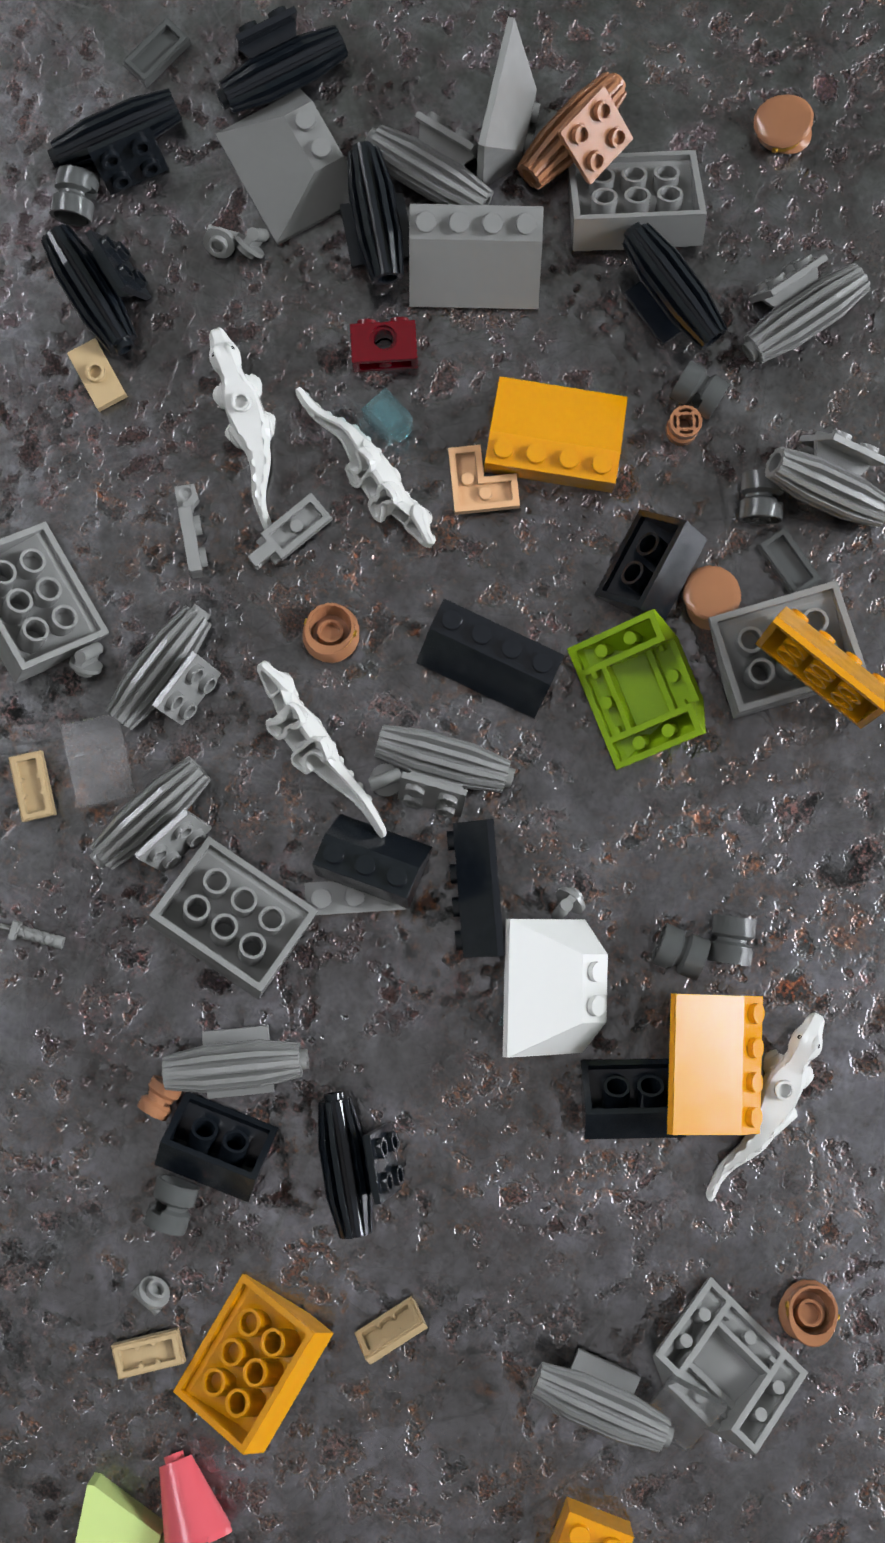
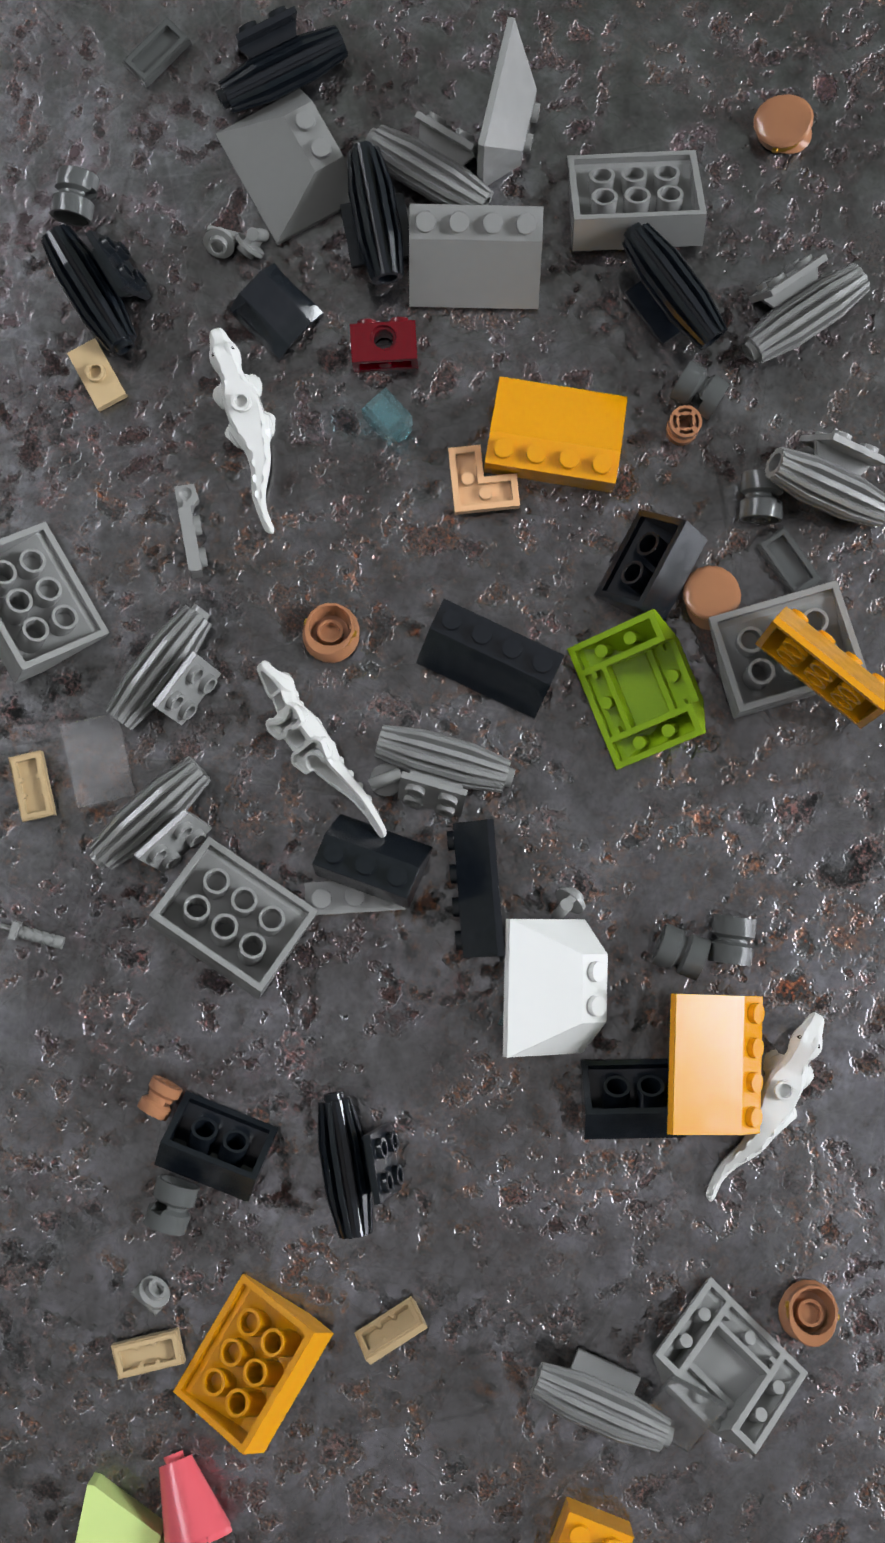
black plate [47,88,182,195] -> none
light grey plate [69,642,103,678] -> none
light grey plate [162,1025,309,1099] -> none
light grey hinge [248,493,333,570] -> none
white animal [295,387,436,548] -> none
nougat plate [517,72,634,190] -> none
none -> black slope [230,263,324,361]

